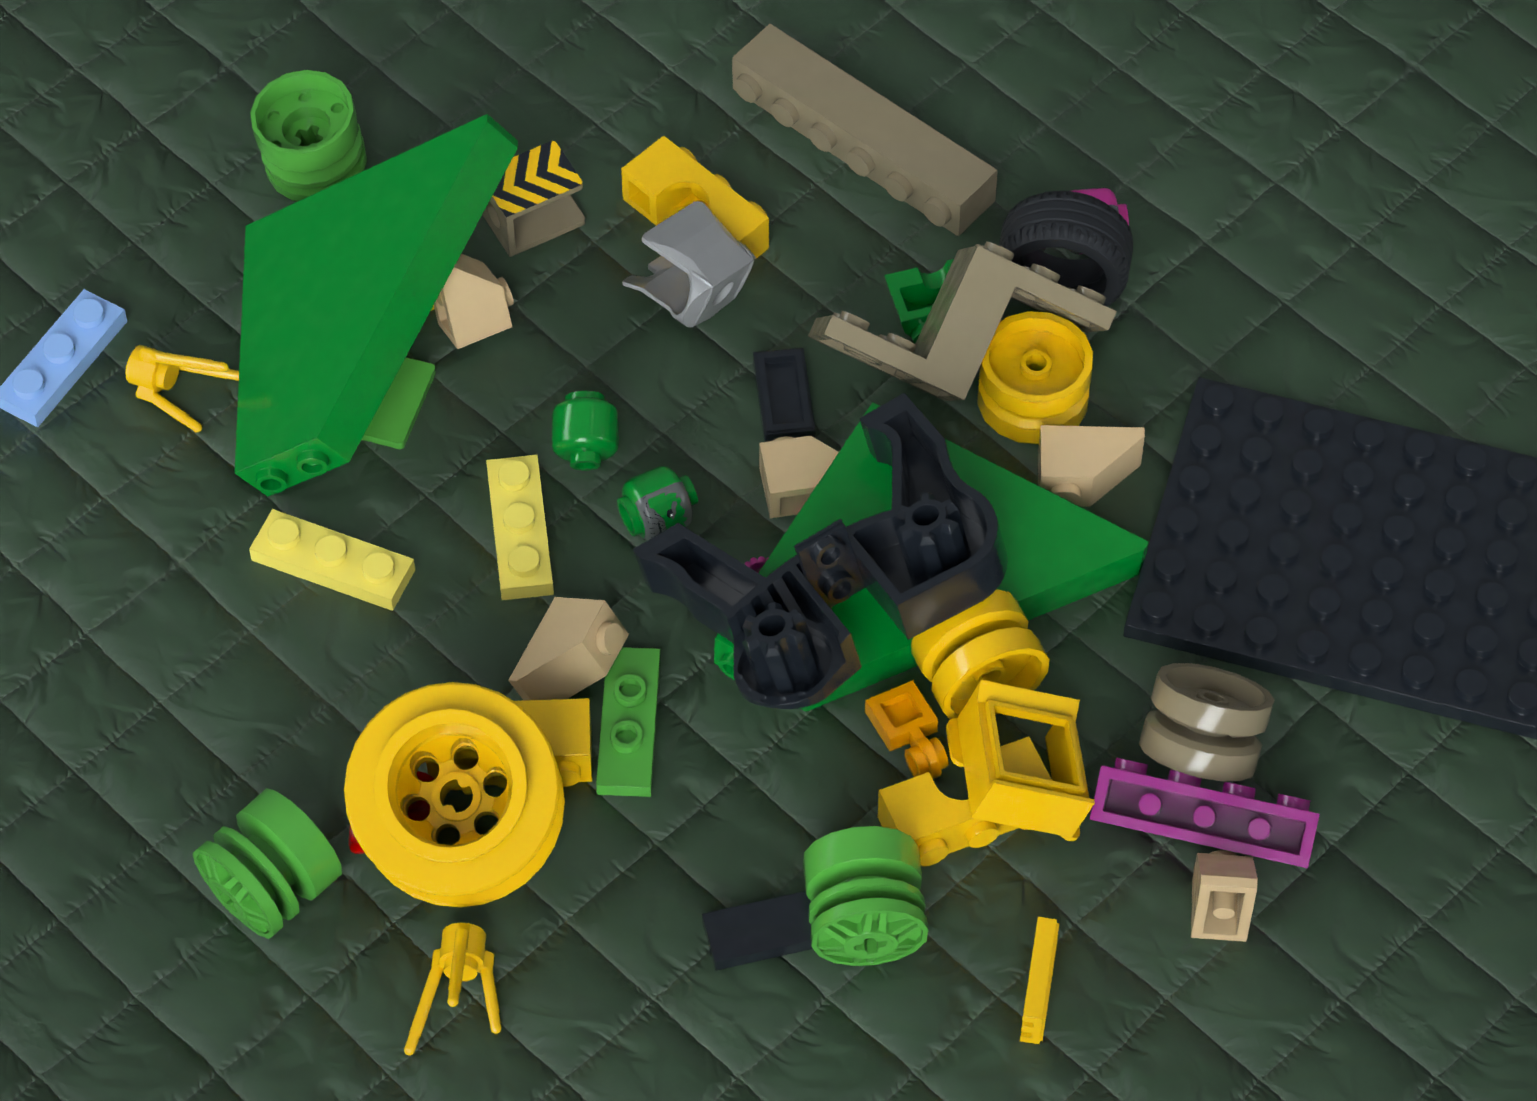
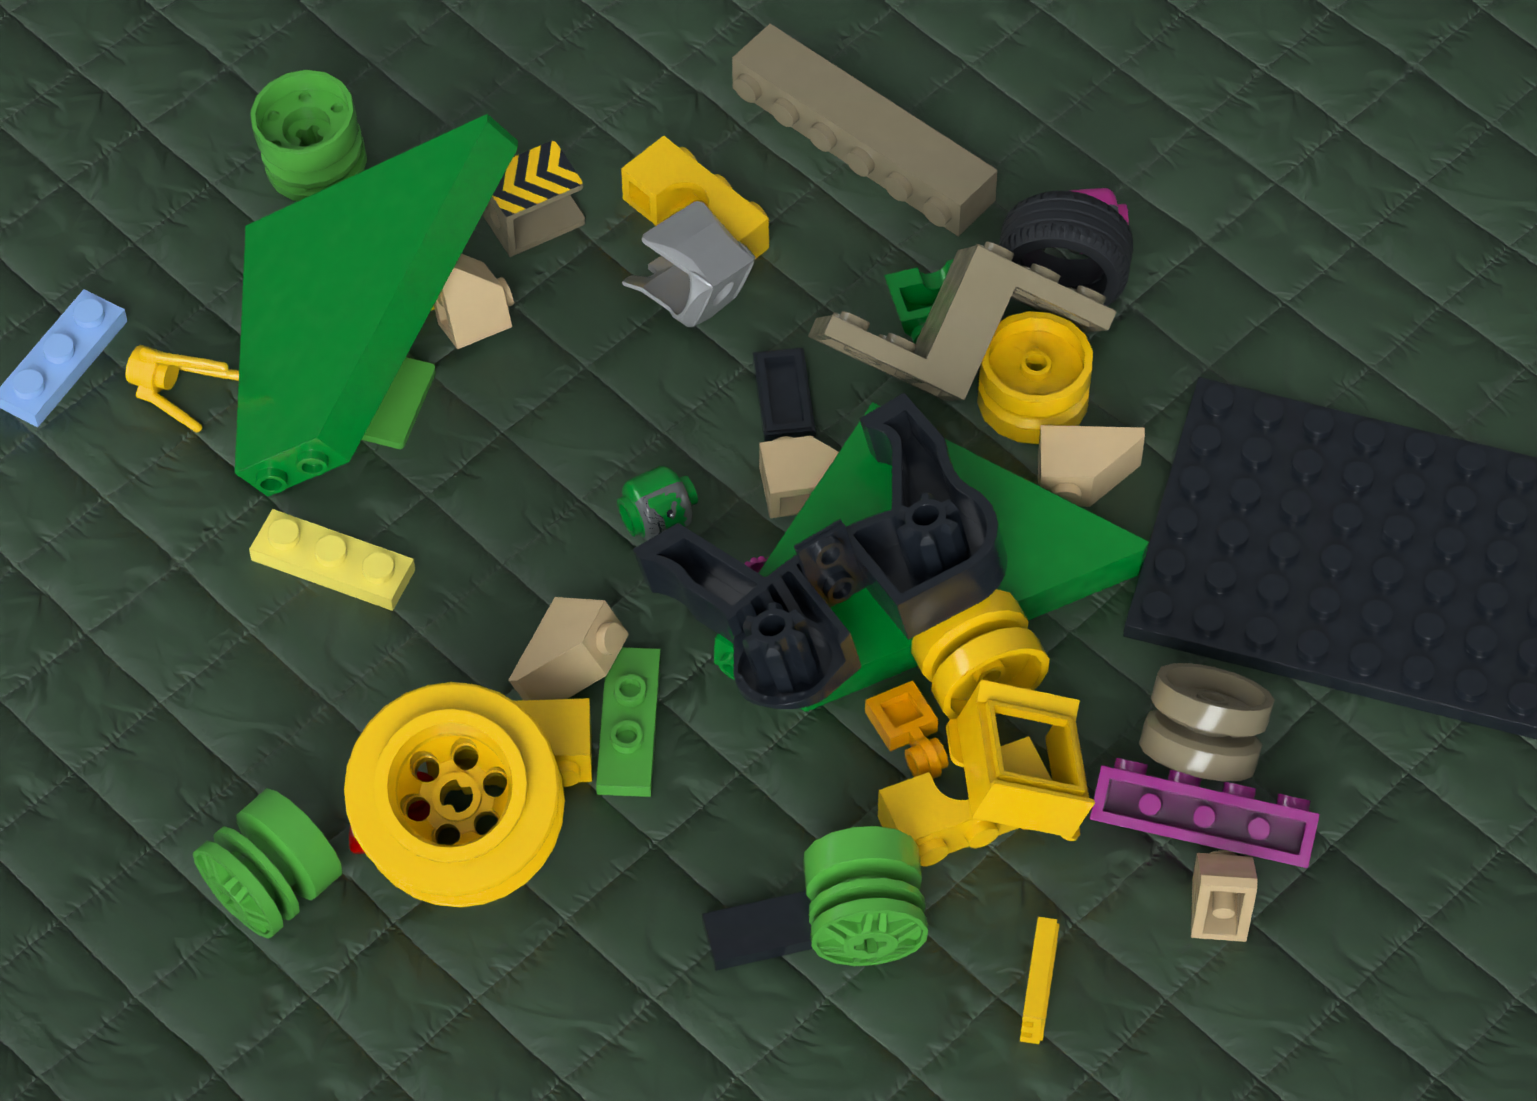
yellow plant [404,922,502,1056] -> none
light yellow plate [486,454,554,601] -> none
green head [551,391,619,471] -> none

